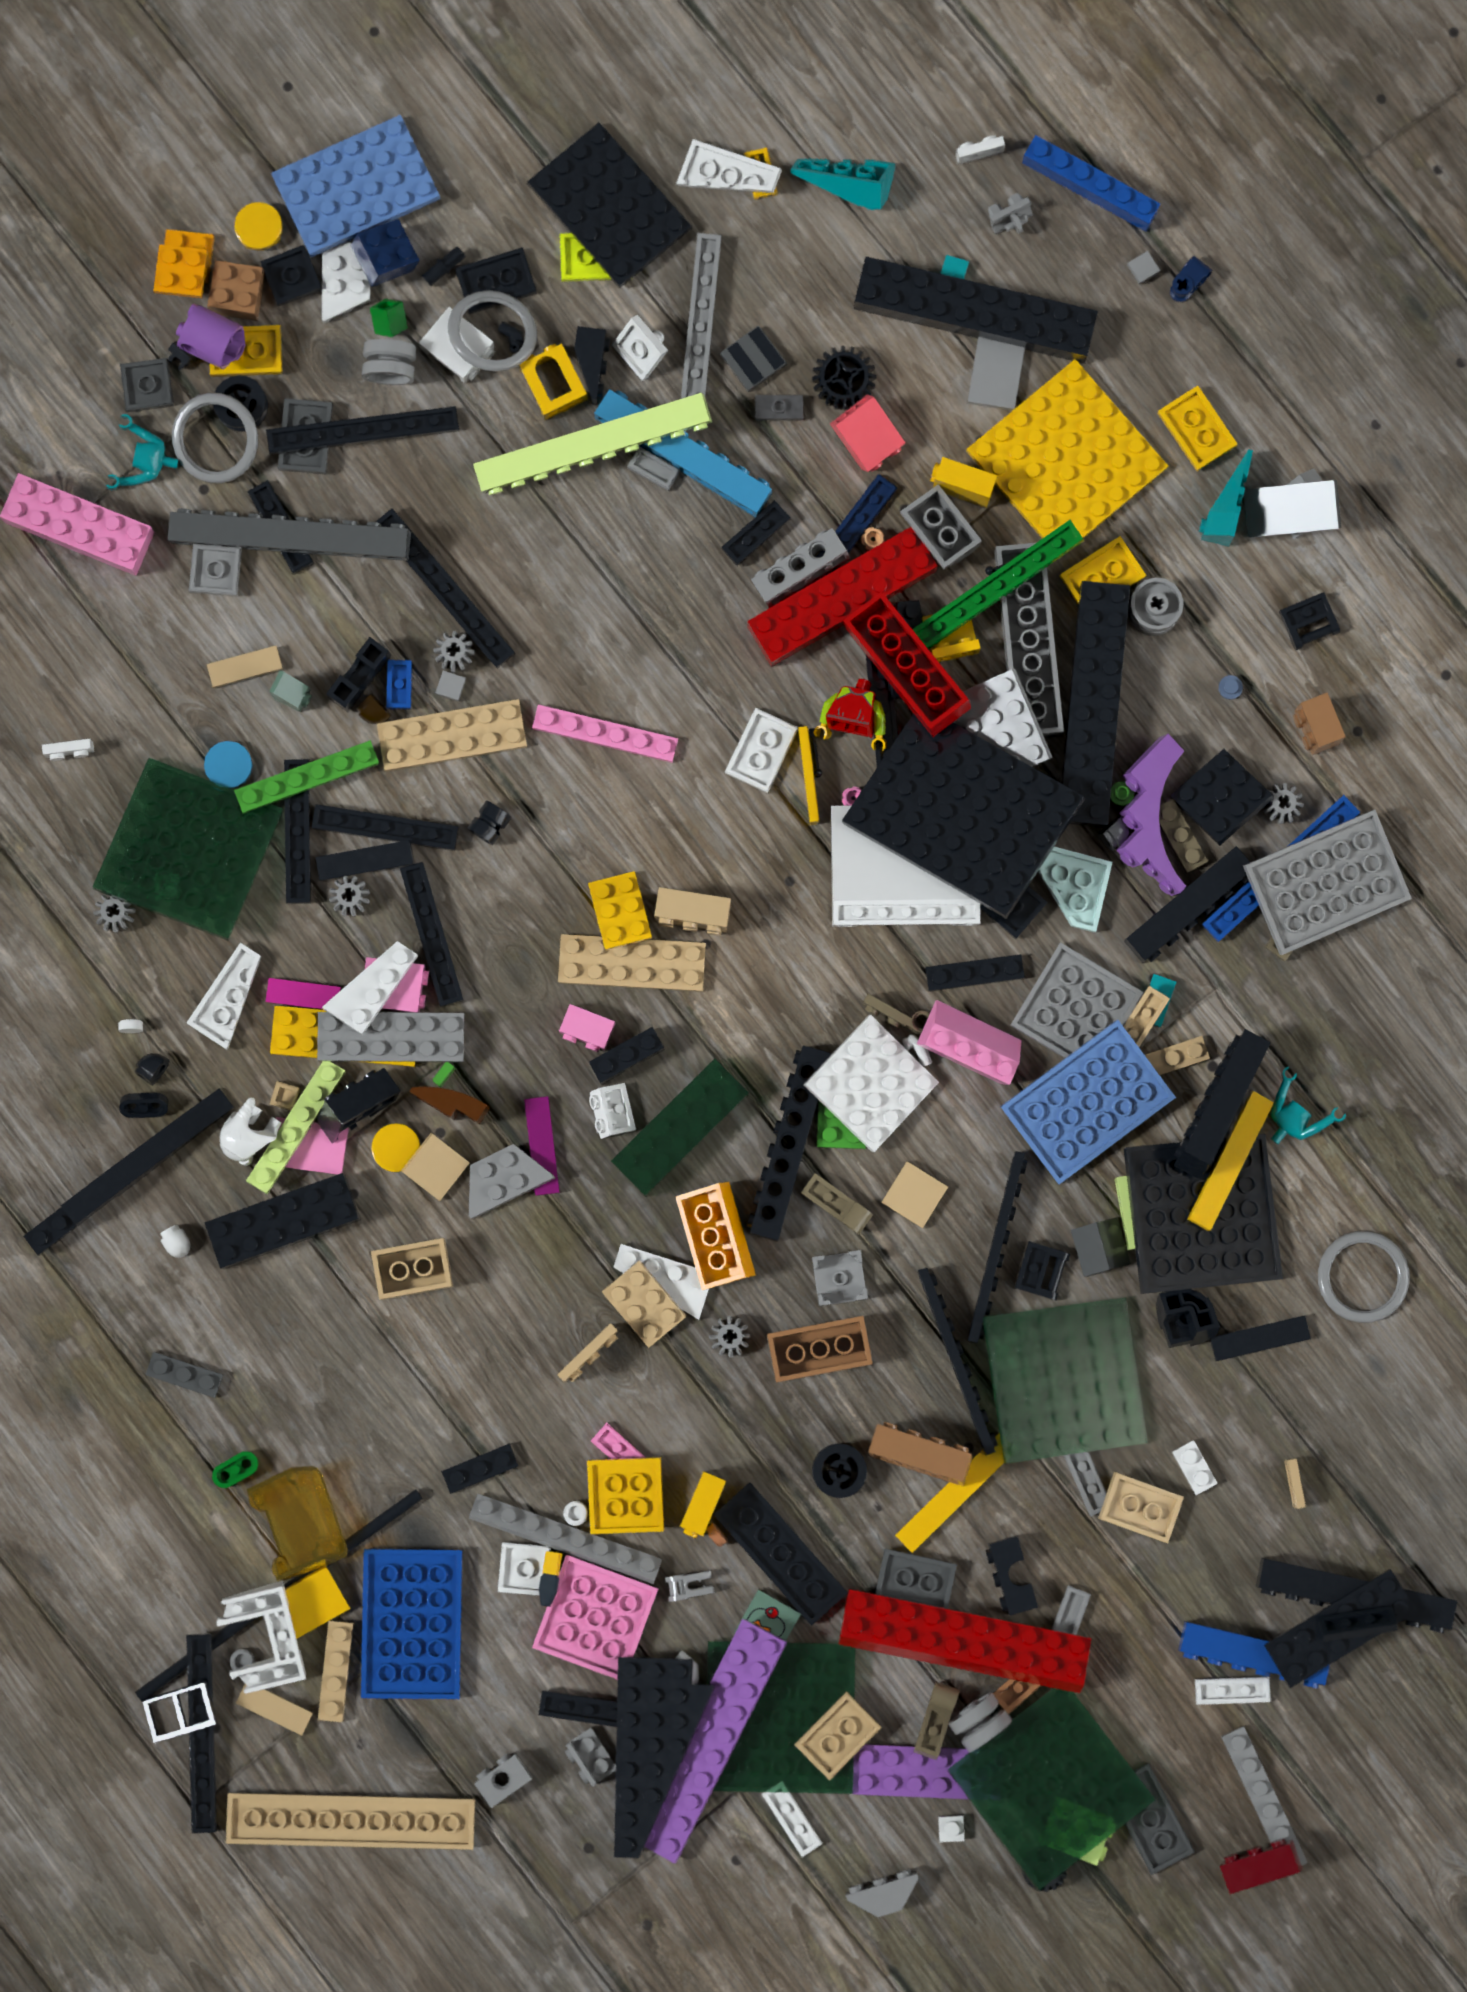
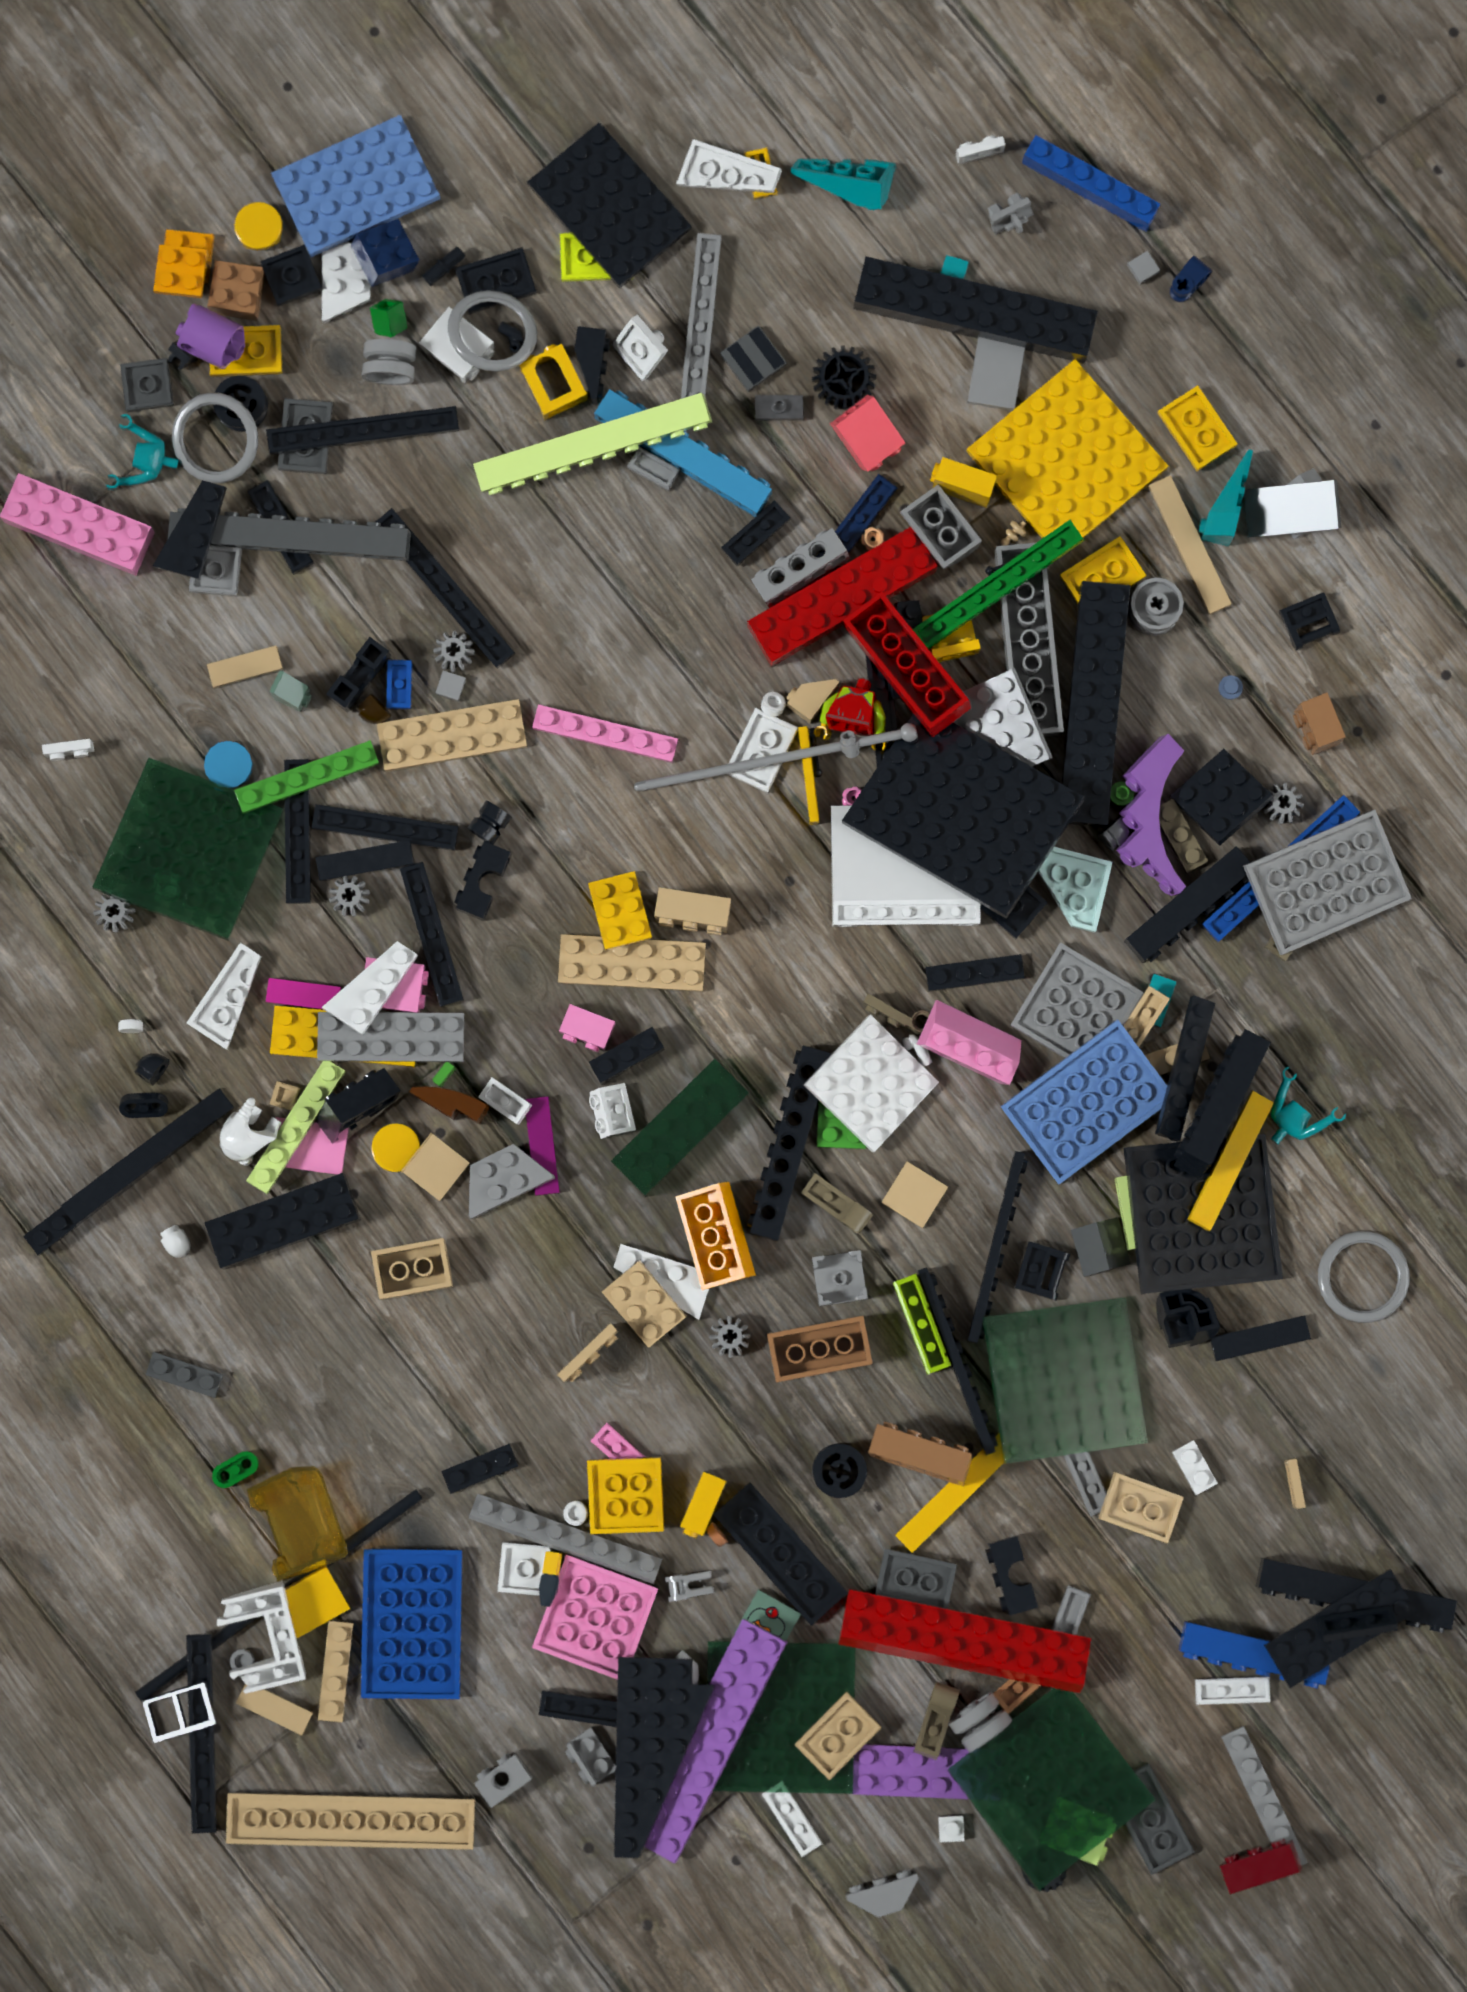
none -> black wing [153,480,227,580]
none -> black arch [454,841,512,921]
none -> white plate [479,1077,532,1125]
none -> light grey bar [634,723,918,791]
none -> white tile [761,692,786,717]
none -> tan slope [786,679,839,724]
none -> lime brick [892,1274,951,1374]
none -> tan hair [1000,521,1027,546]
none -> tan tile [1148,475,1231,615]
none -> black plate [1155,996,1216,1142]

